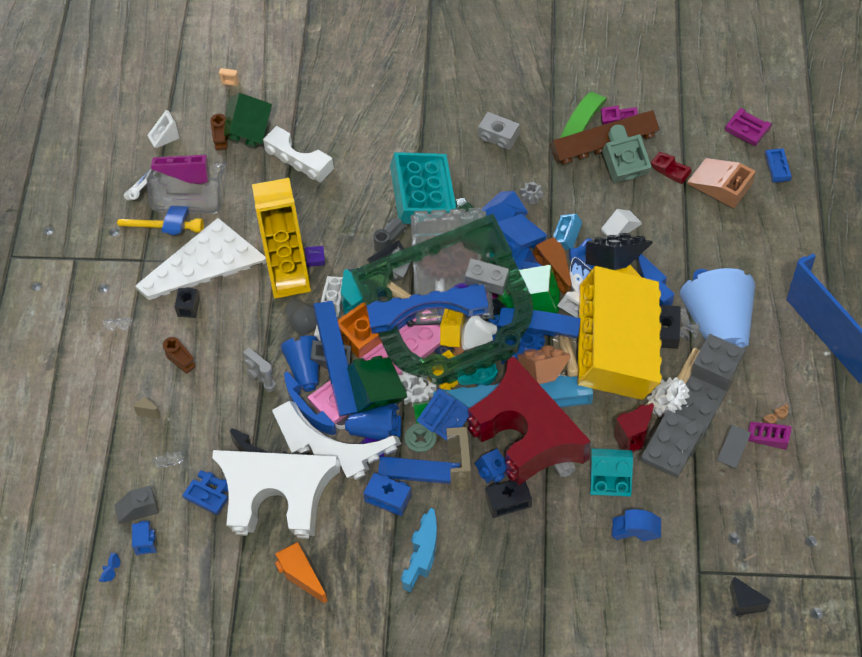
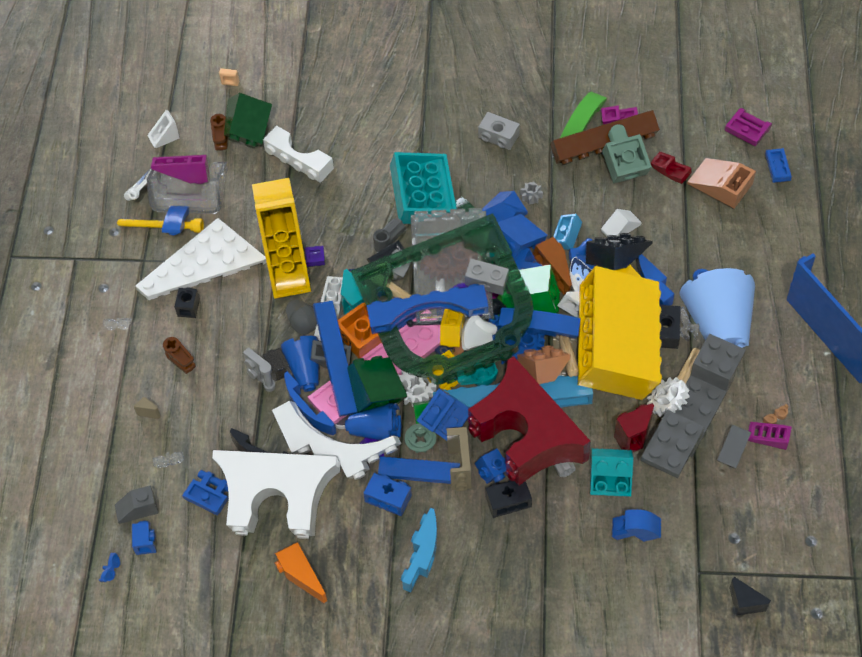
none -> clear smoke brick [262,347,291,382]

